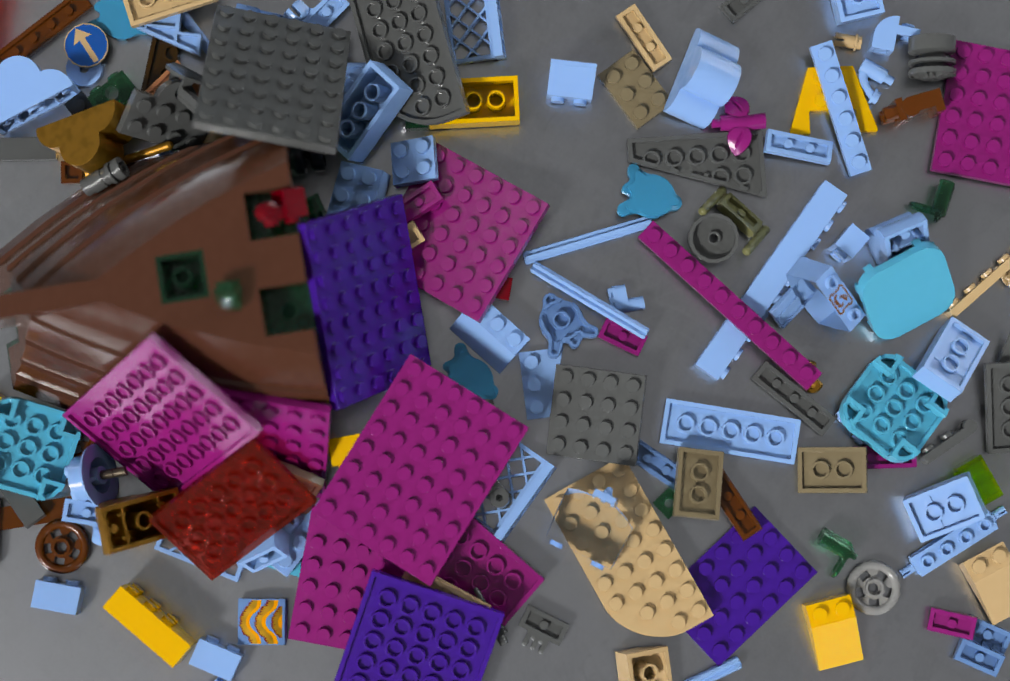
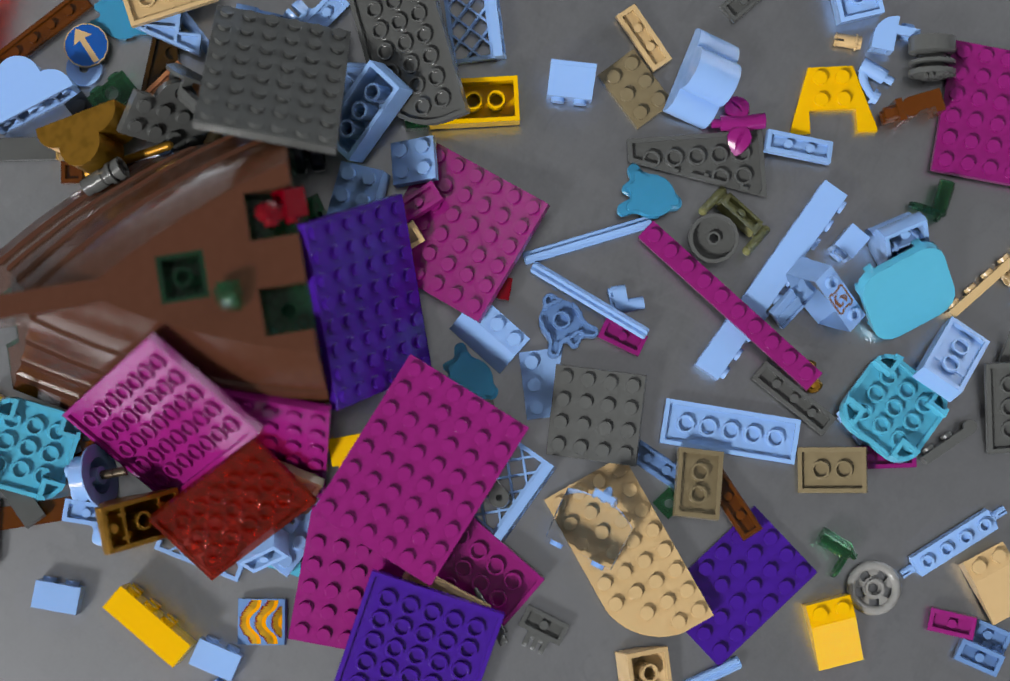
reddish brown plate [35,519,90,574] -> none
light blue plate [809,40,872,177] -> none
light blue piece [902,471,988,543] -> none
clear neon green brick [952,455,1004,505] -> none

